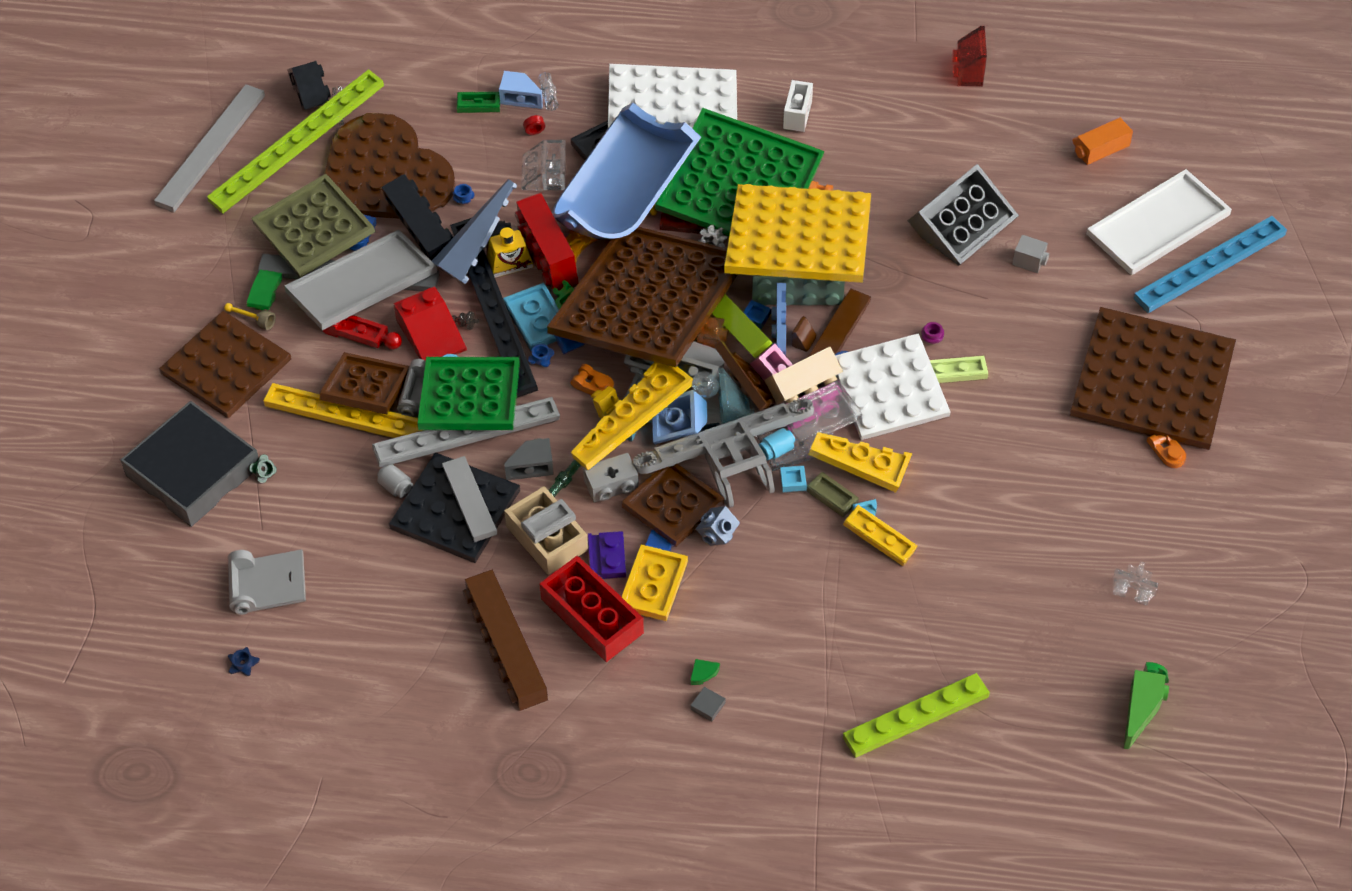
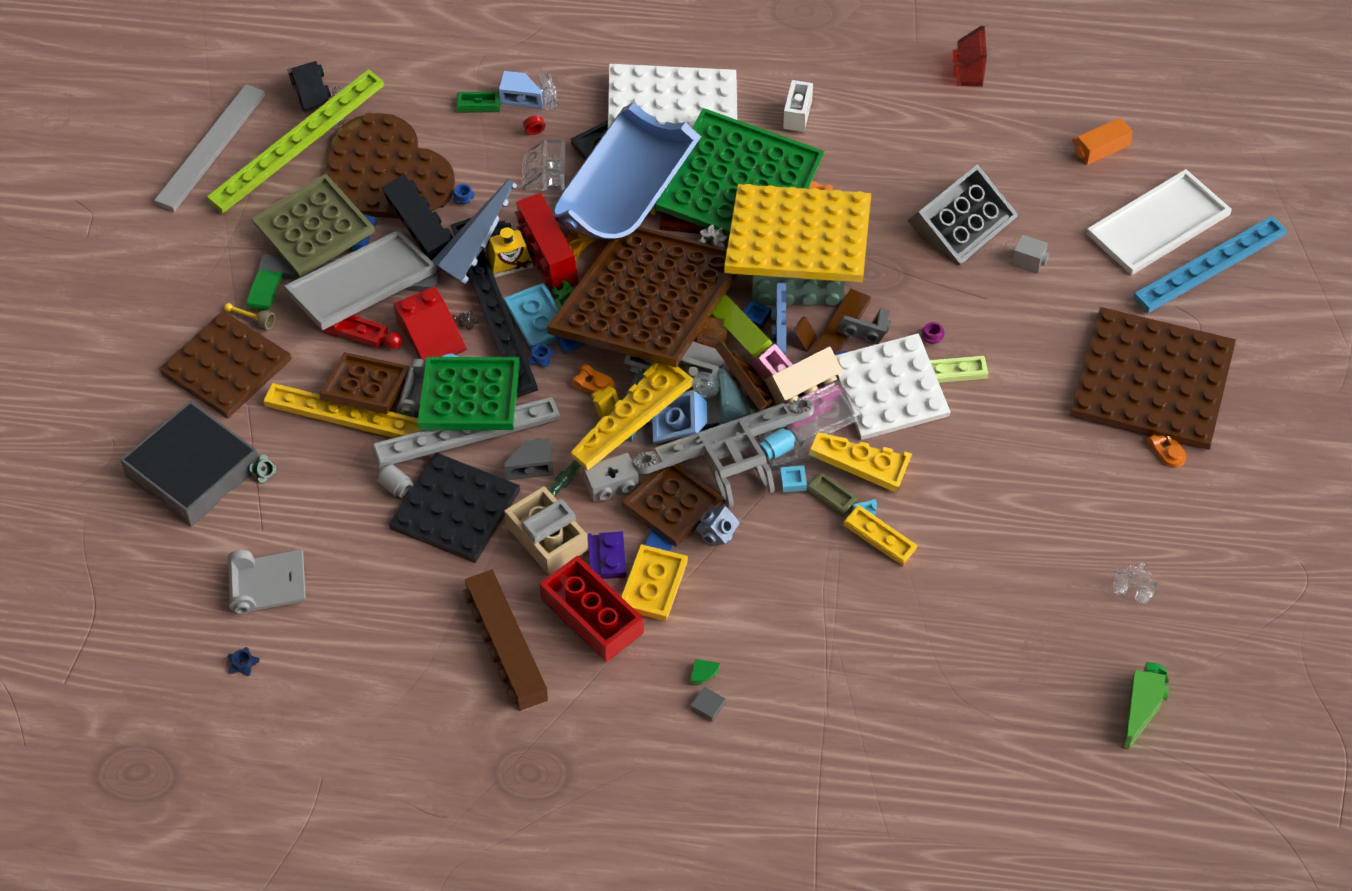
light grey tile [442,456,497,542] -> none
lime plate [843,673,990,758] -> none
none -> dark grey bracket [836,308,891,344]

